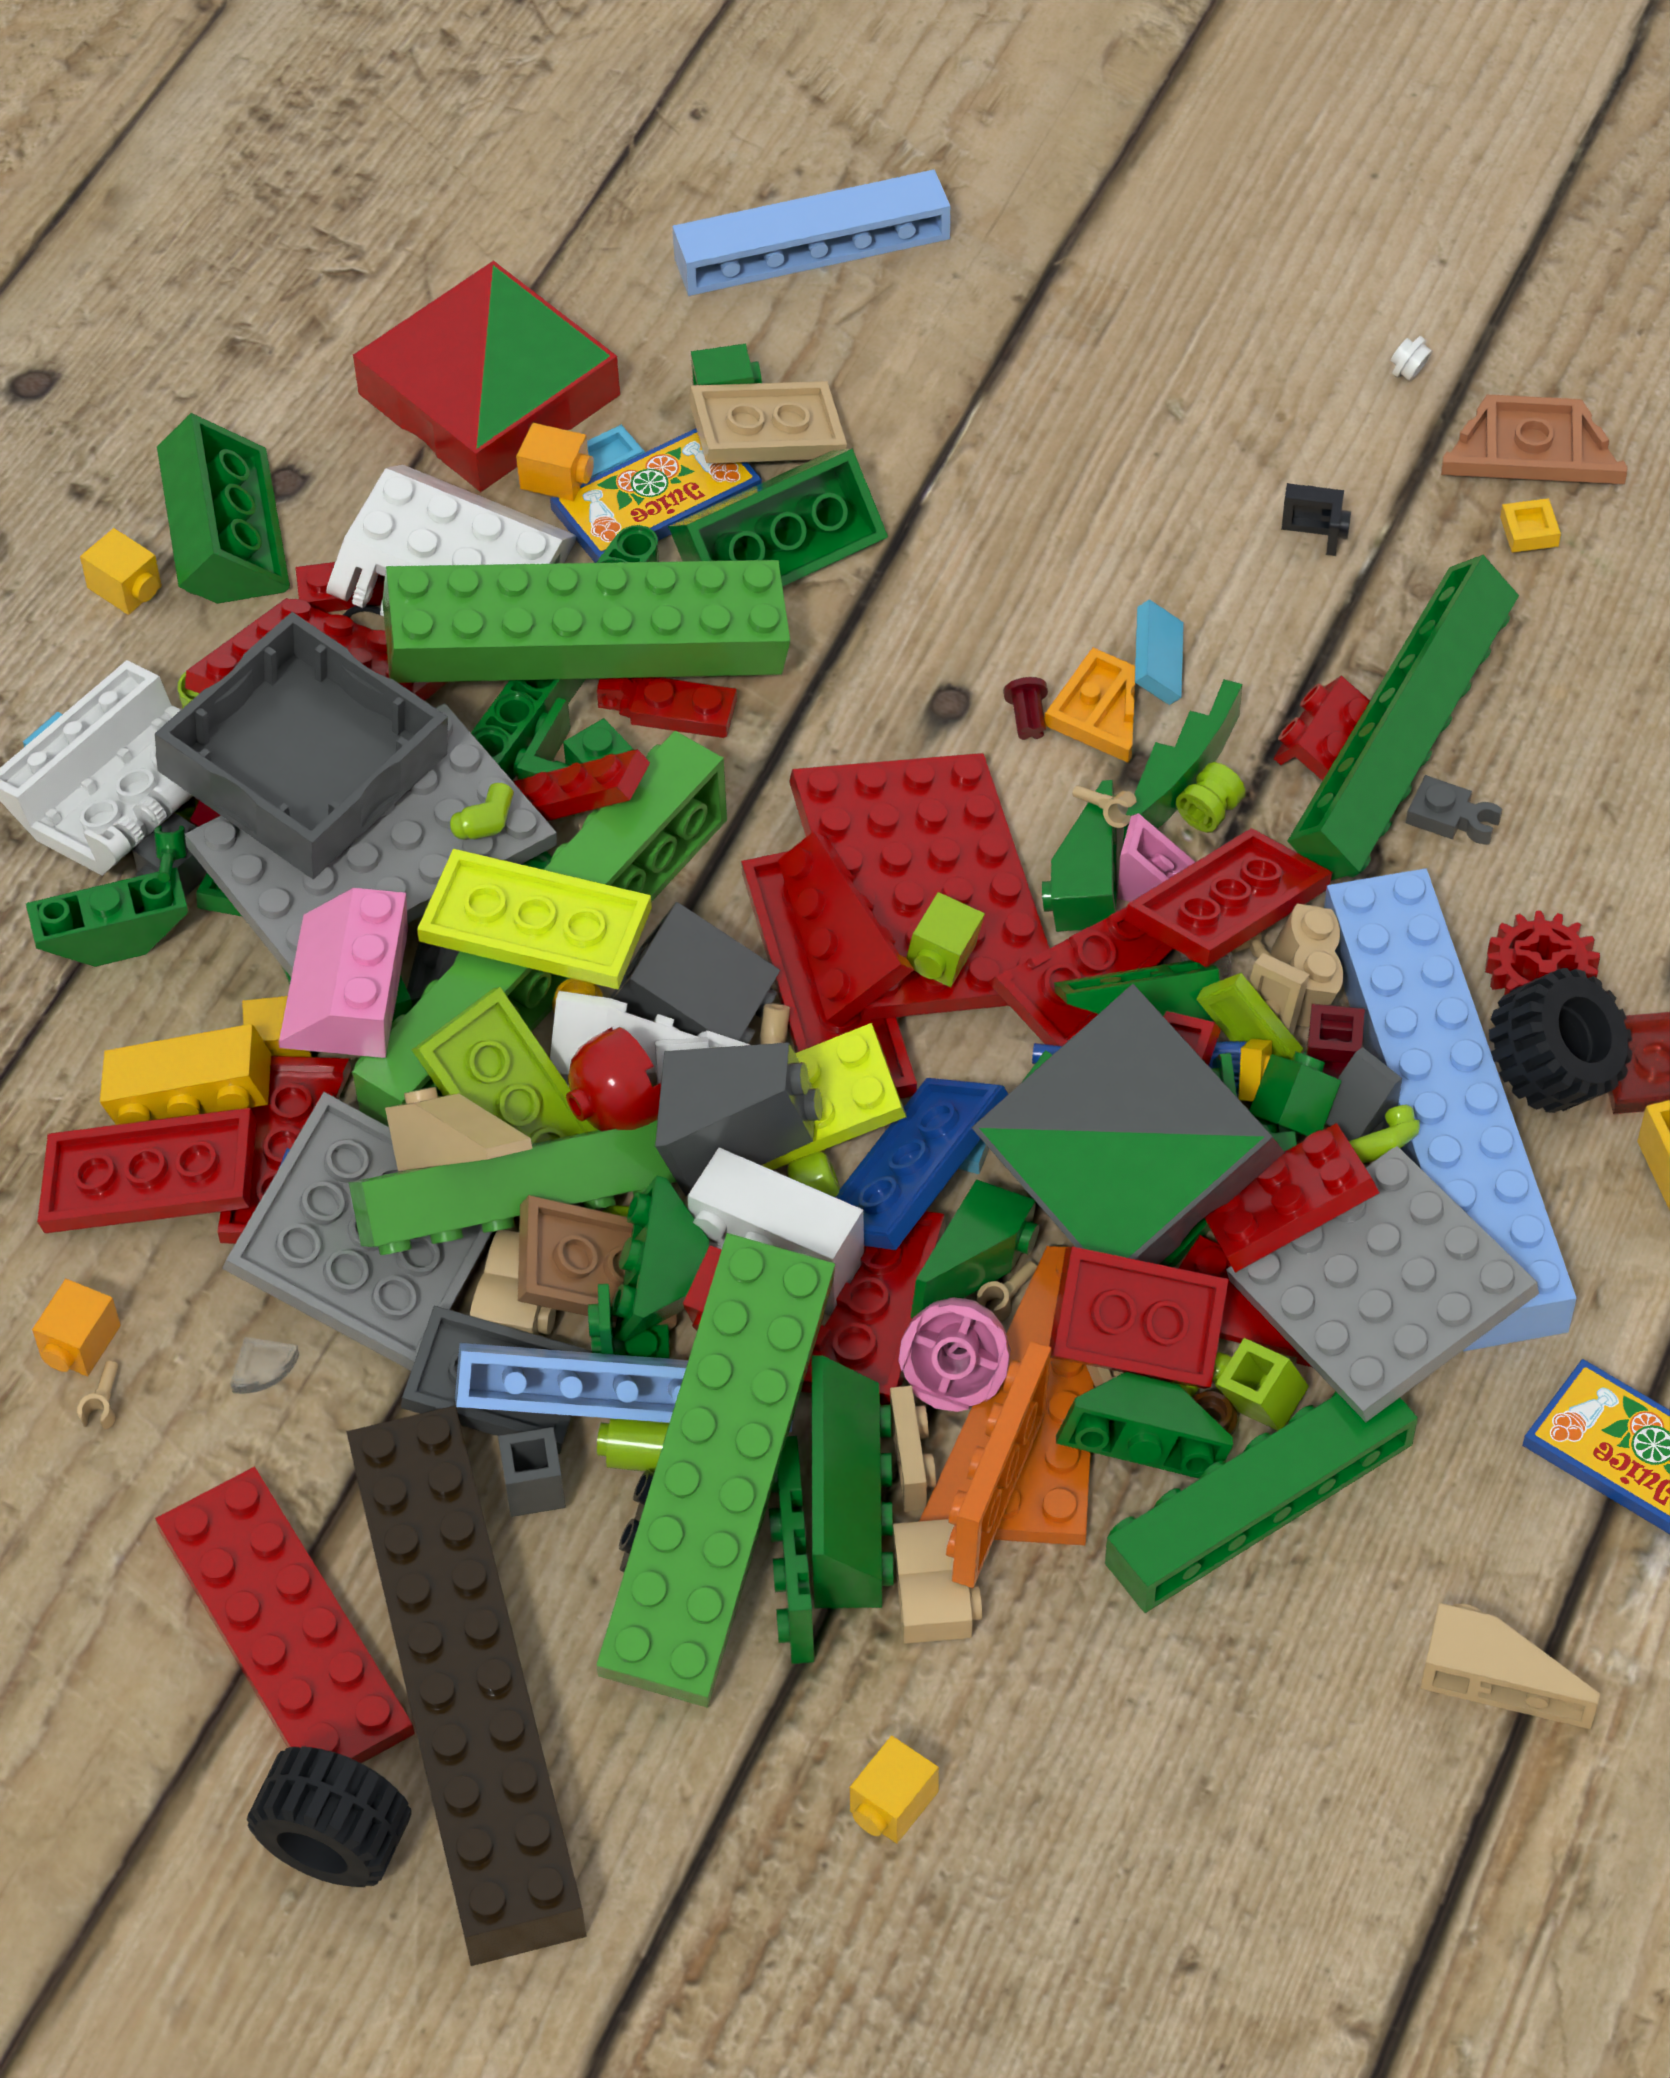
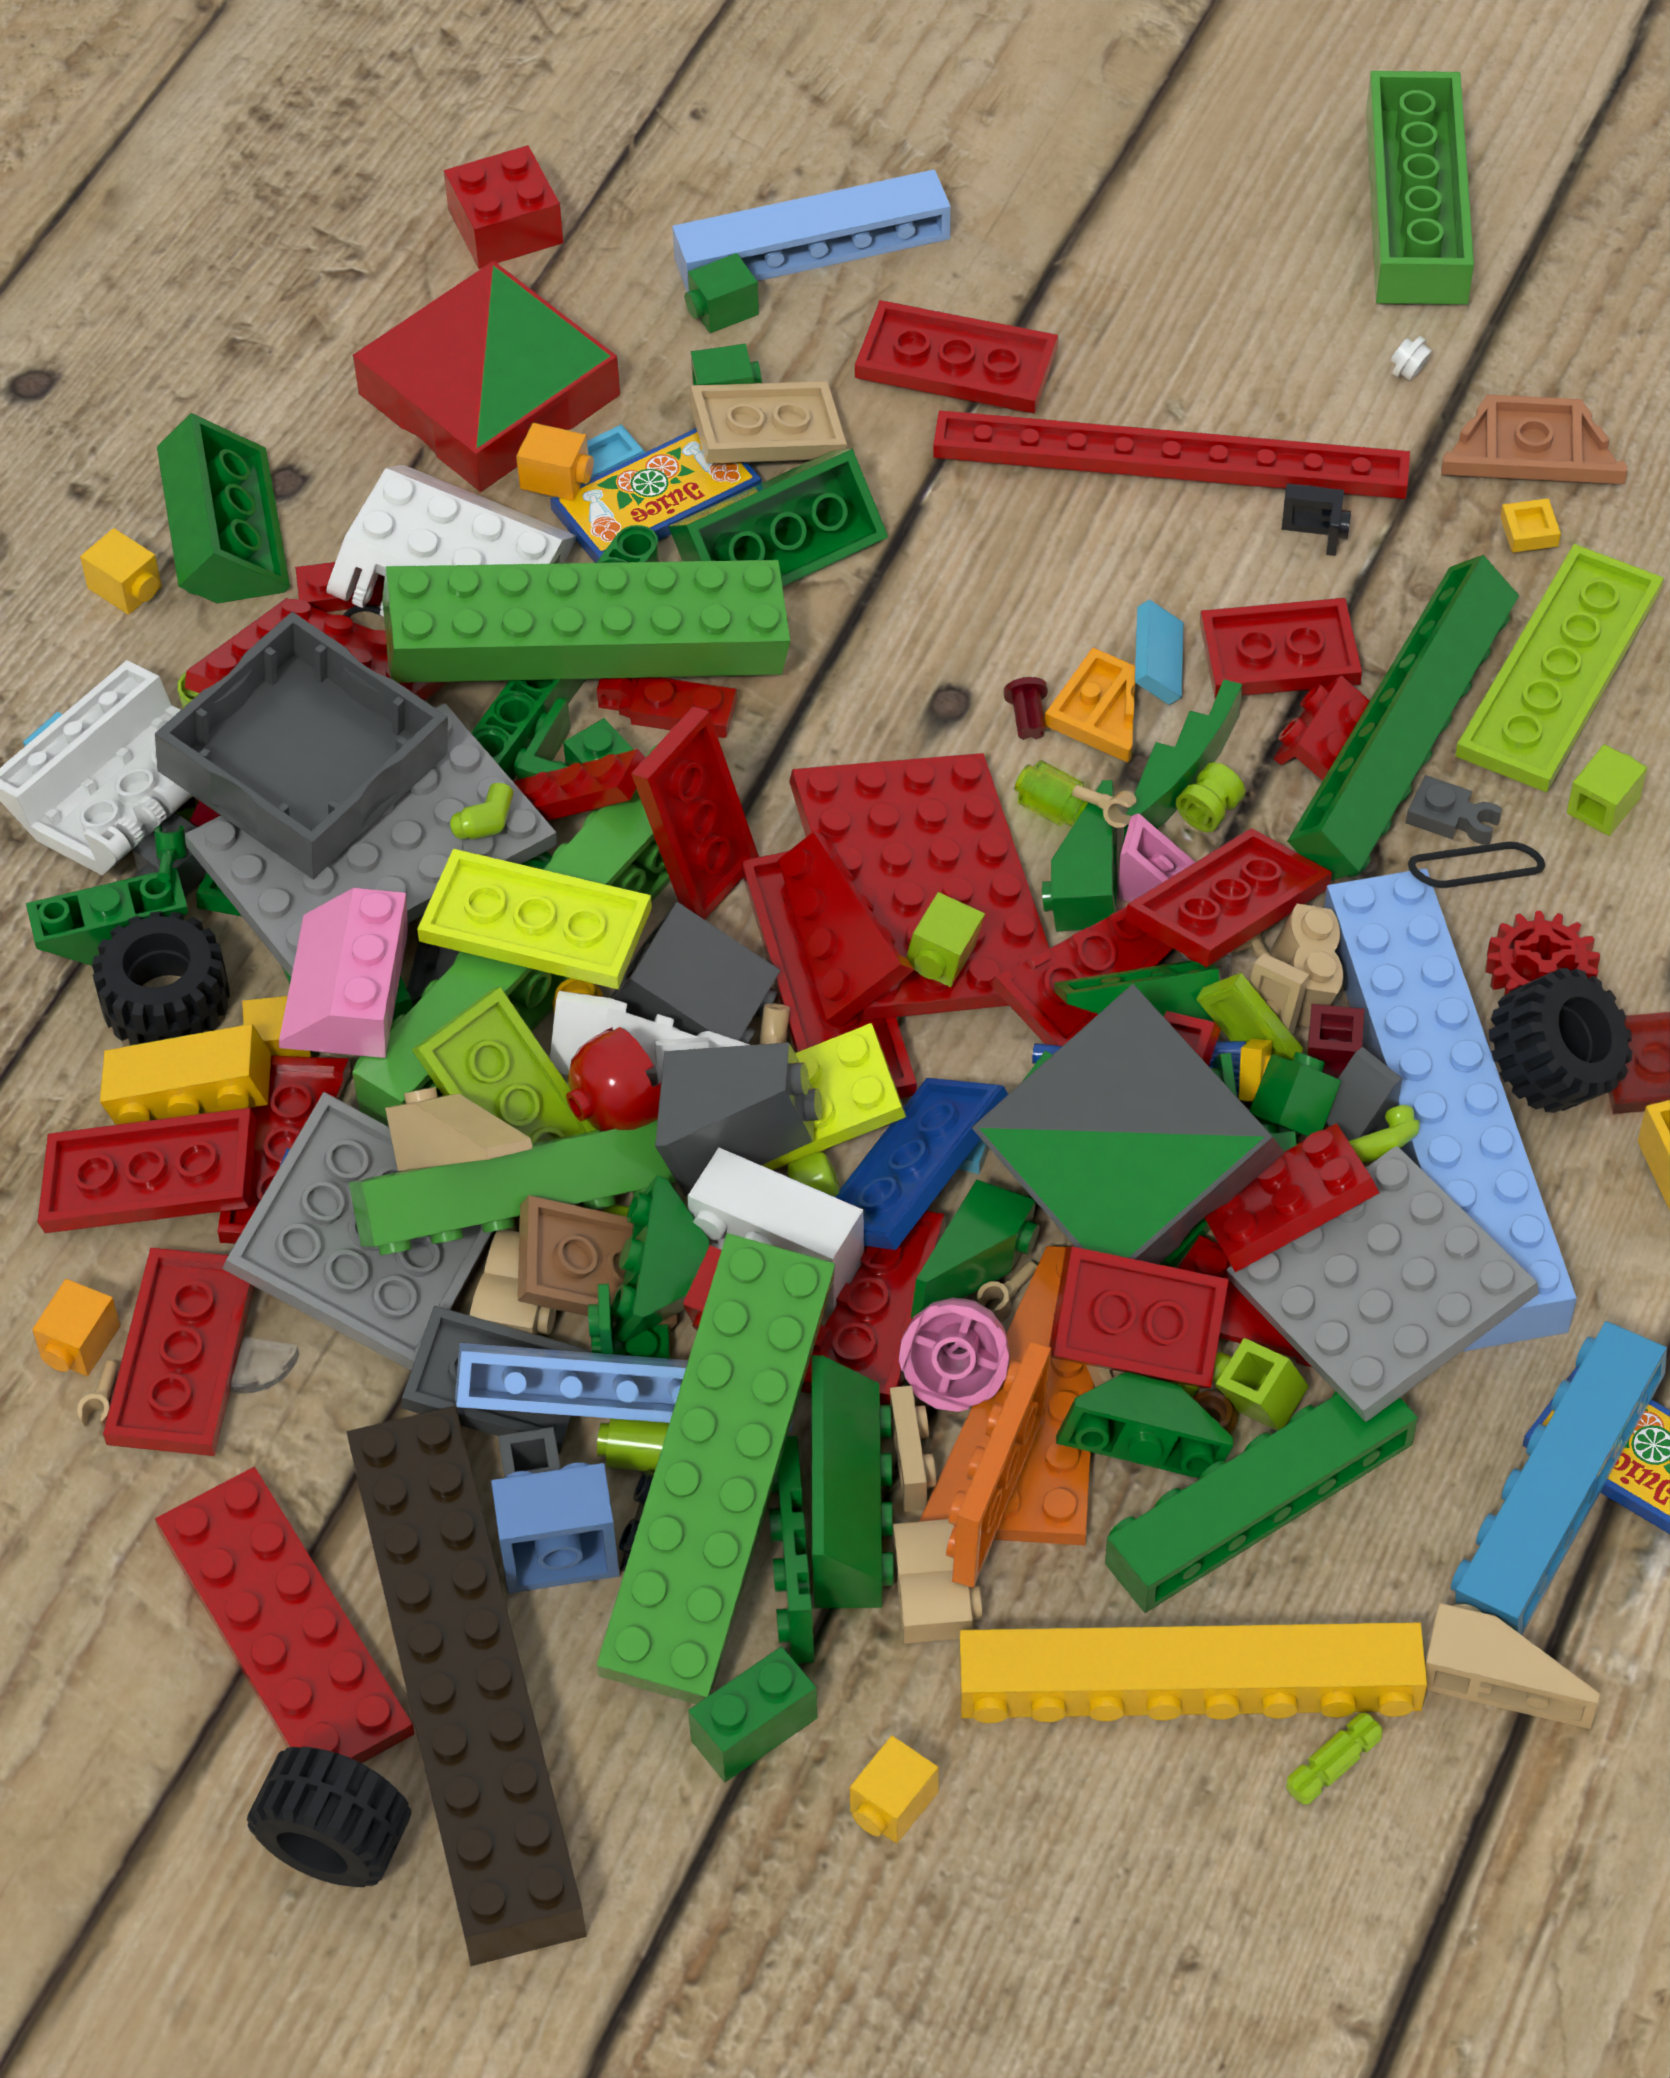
none -> black tyre [92,911,230,1046]
none -> red plate [103,1248,255,1456]
none -> red brick [443,145,564,269]
none -> medium blue brick [491,1463,620,1594]
none -> red plate [631,706,759,920]
none -> green brick [684,253,759,333]
none -> green brick [688,1646,818,1783]
none -> red plate [855,300,1058,414]
none -> red plate [933,410,1410,499]
none -> yellow brick [959,1622,1427,1723]
none -> clear neon green brick [1014,760,1088,827]
none -> red plate [1200,598,1362,698]
none -> lime axle [1286,1713,1383,1805]
none -> bright green brick [1366,71,1474,305]
none -> black piece [1408,842,1545,888]
none -> dark azure brick [1450,1321,1667,1635]
none -> lime plate [1455,544,1664,792]
none -> lime brick [1567,744,1647,836]

